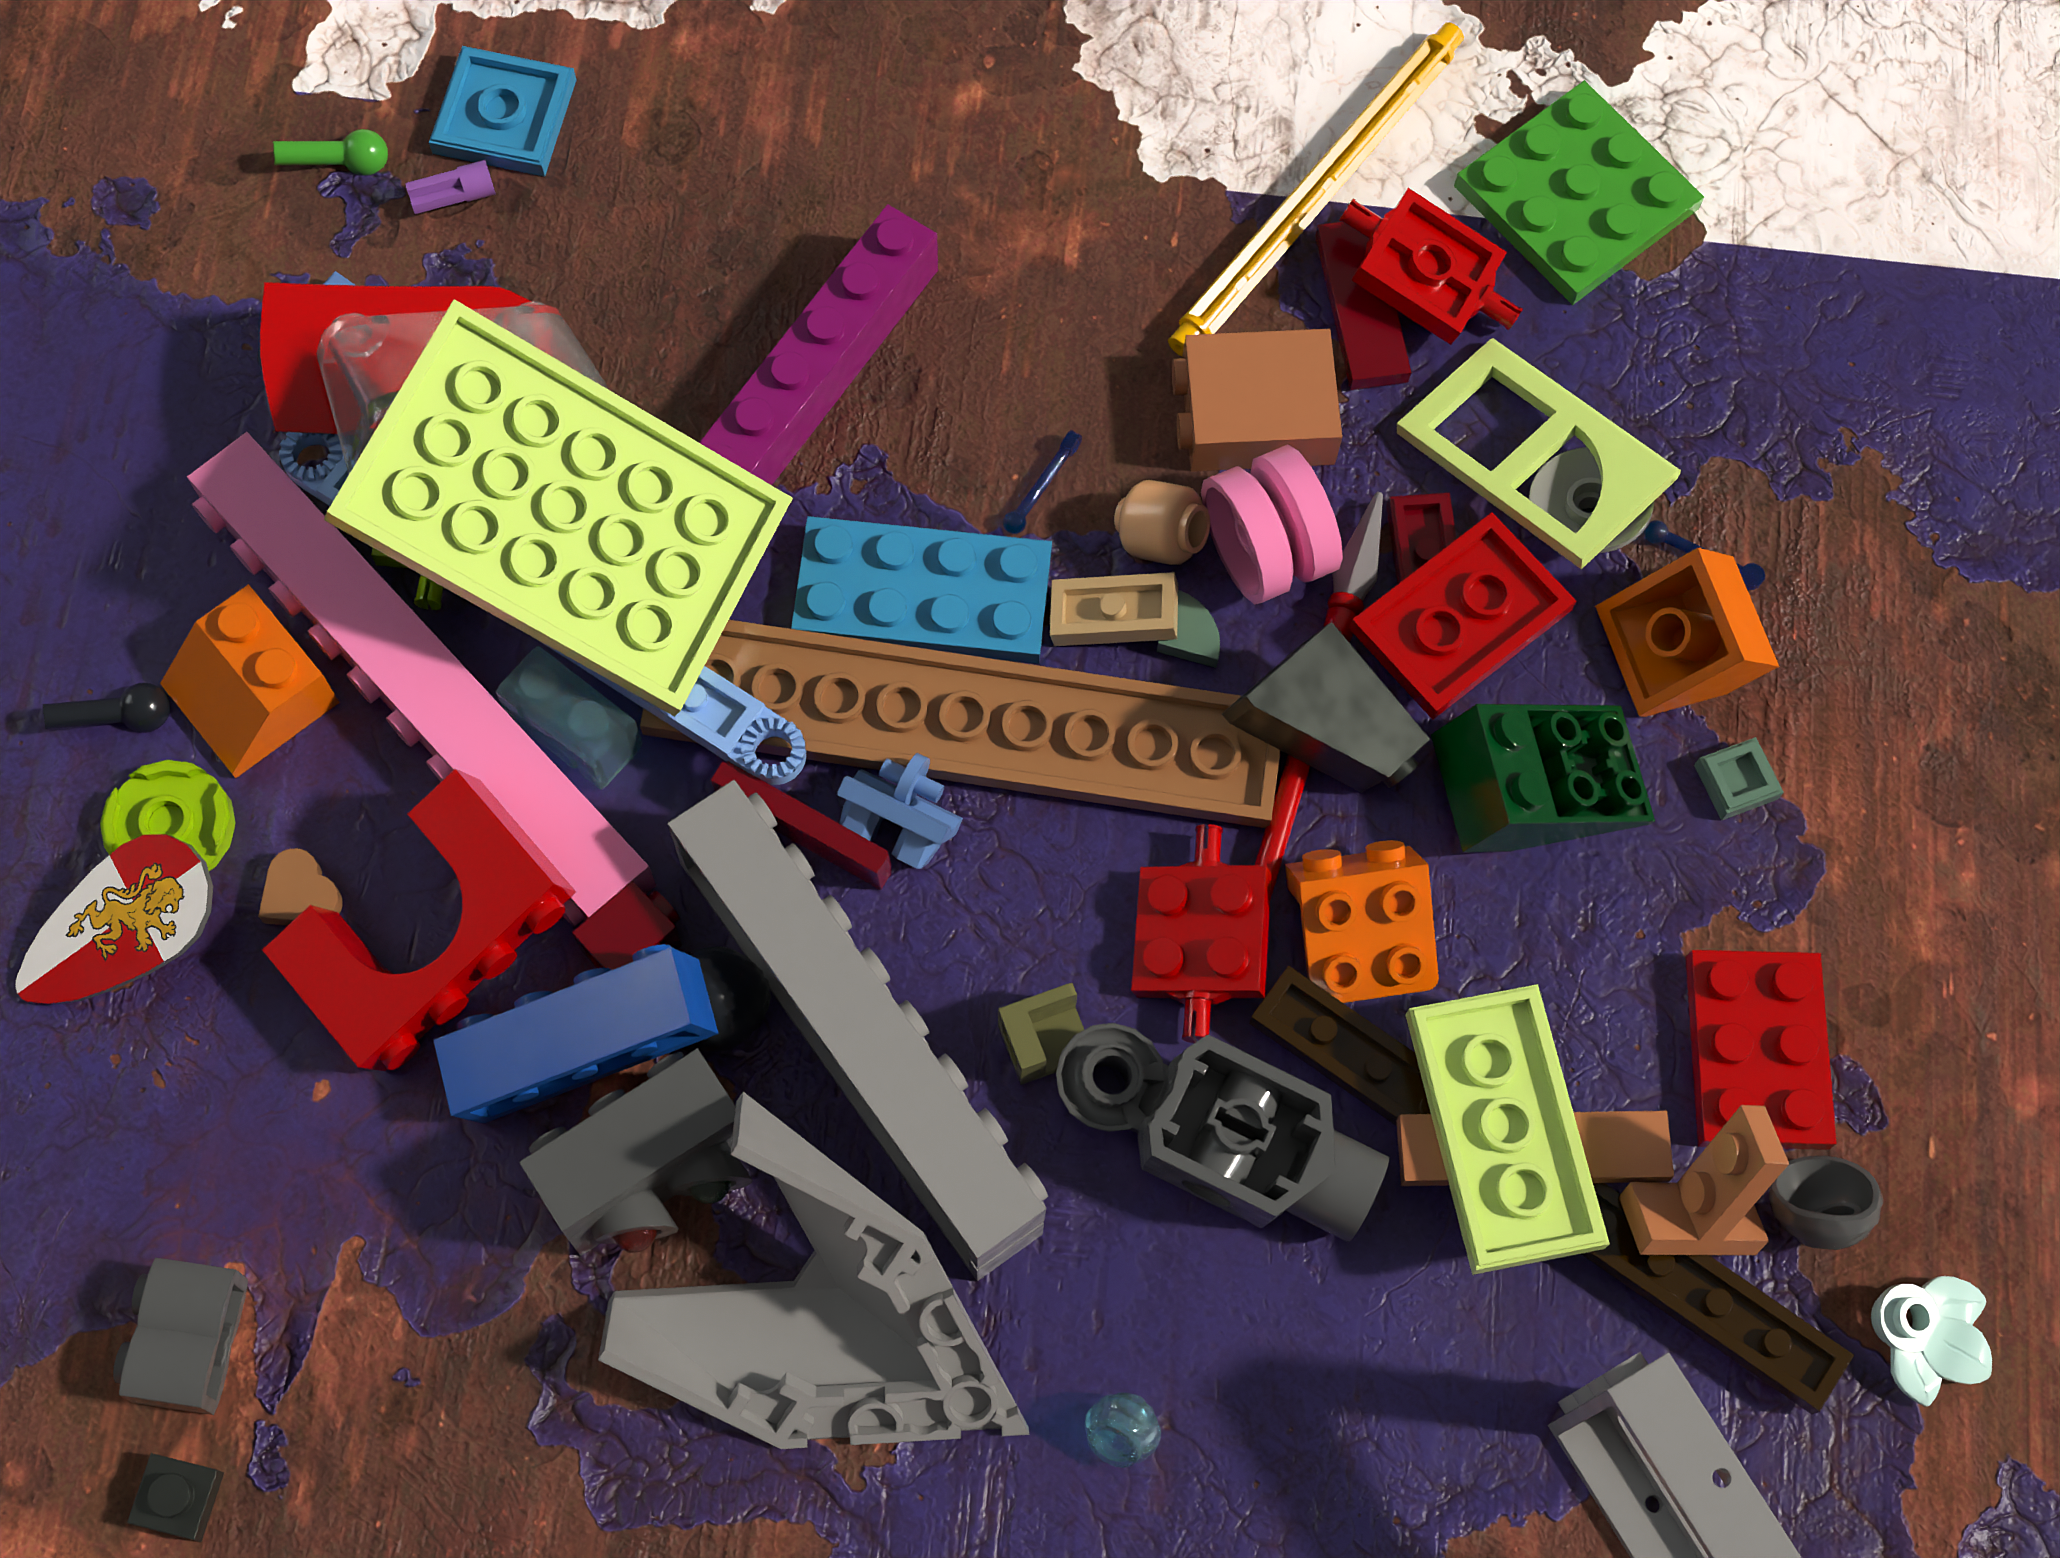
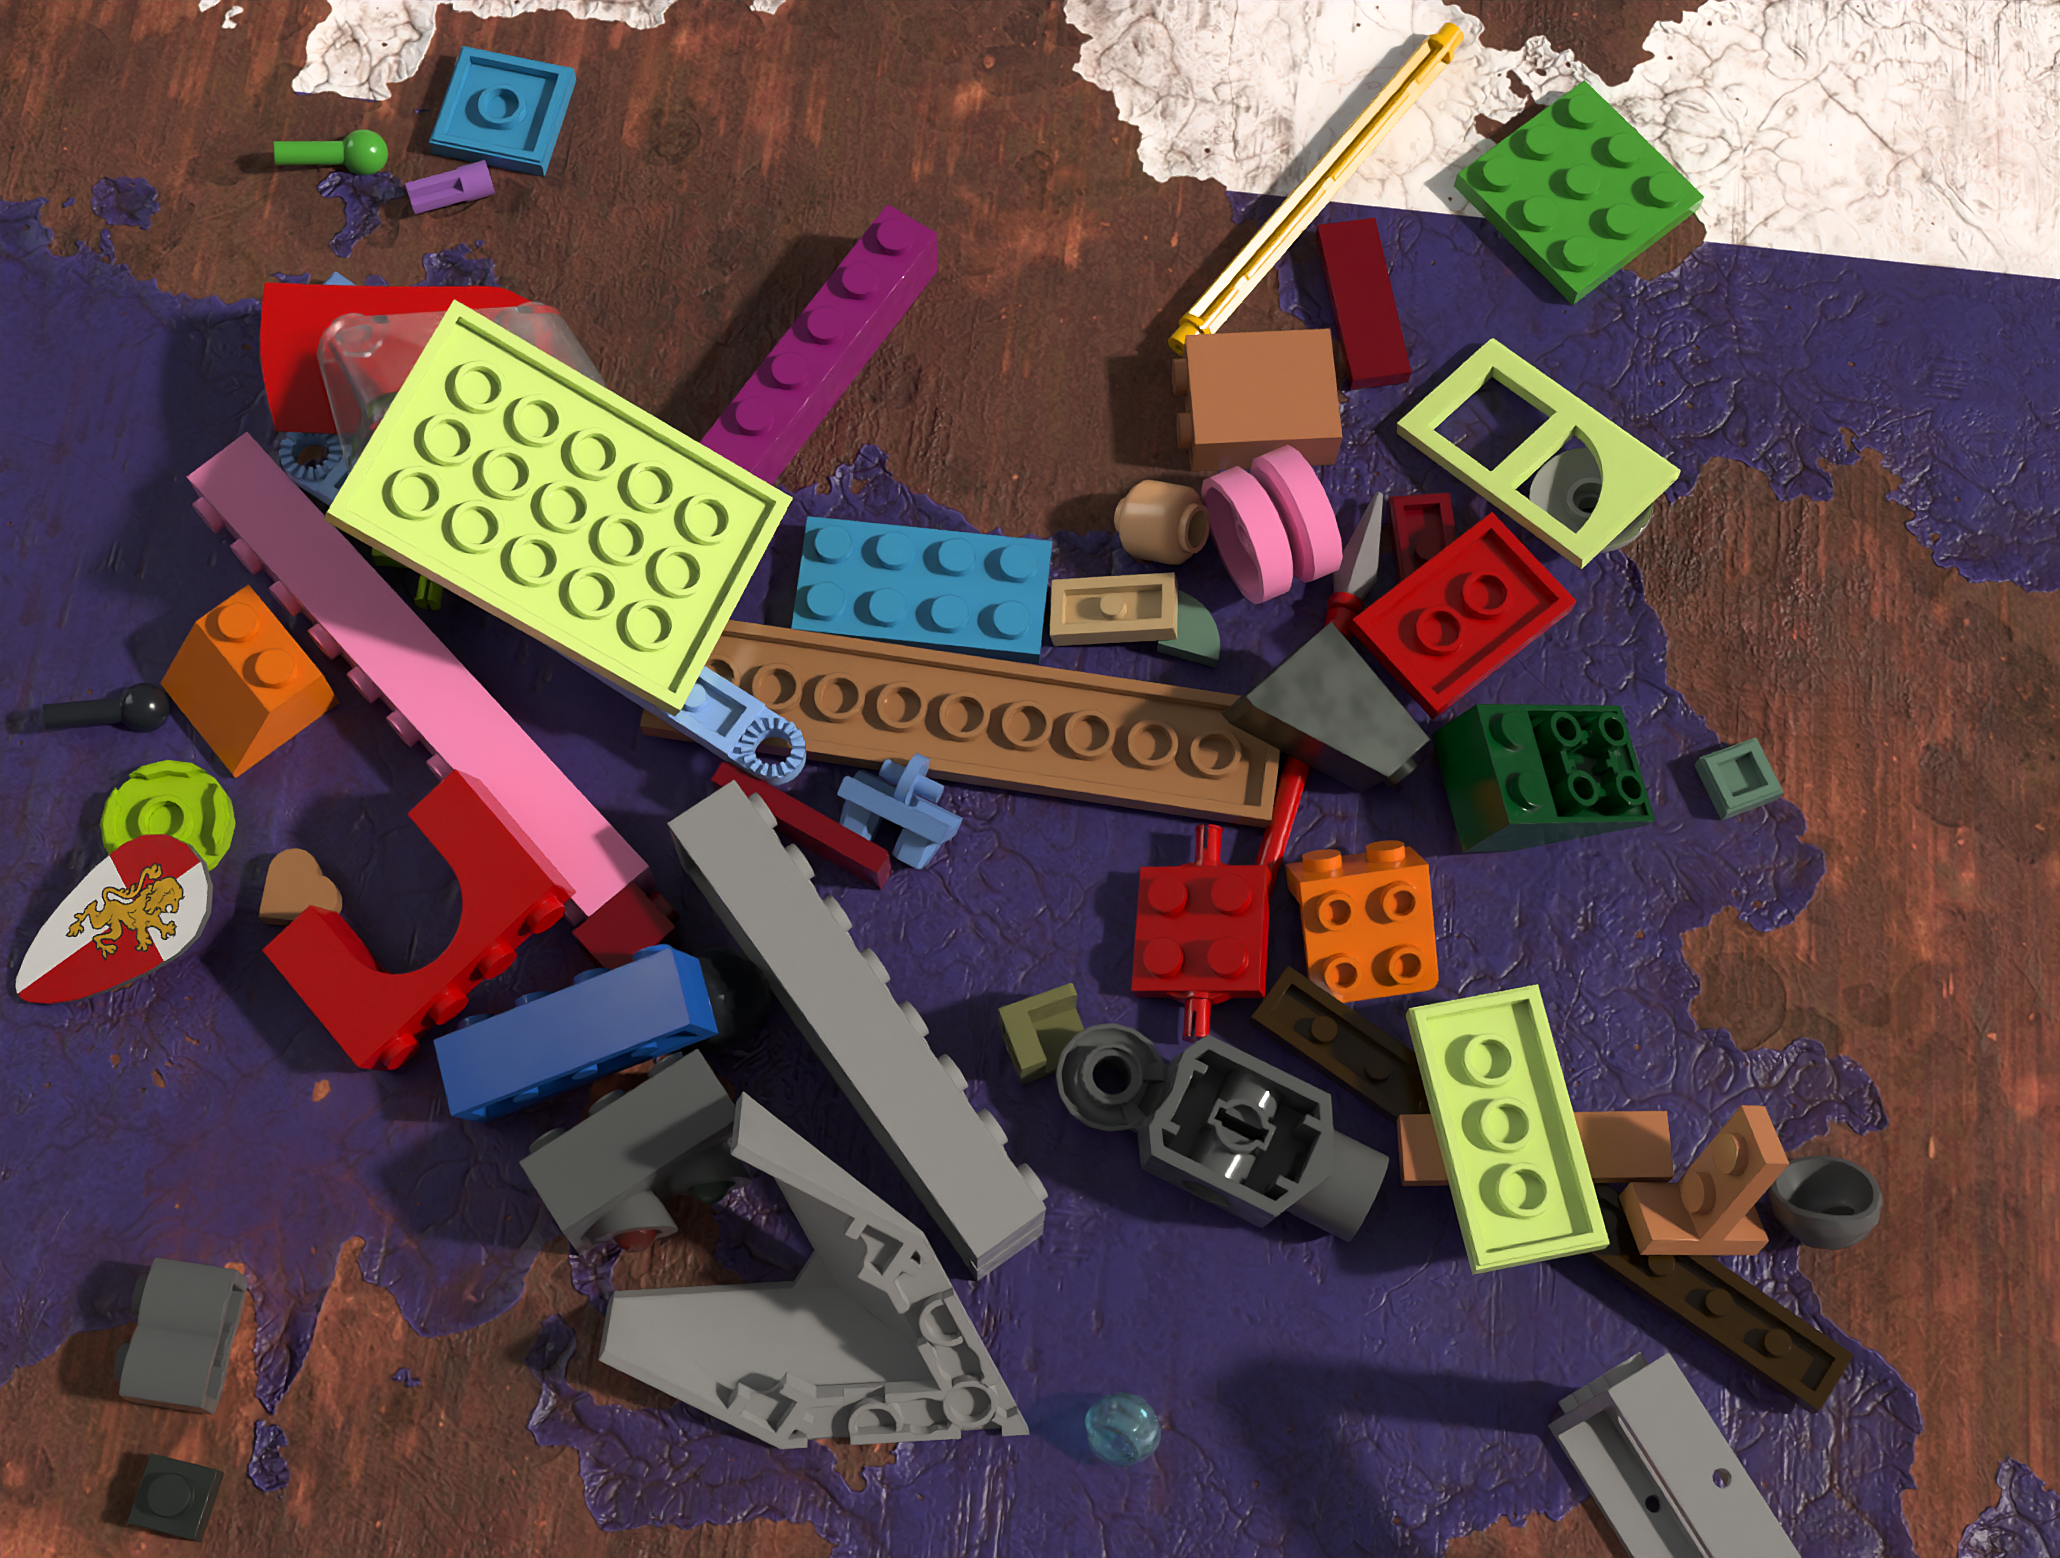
clear light blue brick [496,646,643,790] -> none
clear blue hinge [1003,430,1082,534] -> none
red plate [1339,188,1523,345] -> none
orange slope [1595,548,1780,717] -> none
clear blue hinge [1644,520,1765,590] -> none
red plate [1686,950,1837,1150] -> none
light aqua plate [1871,1276,1992,1406] -> none

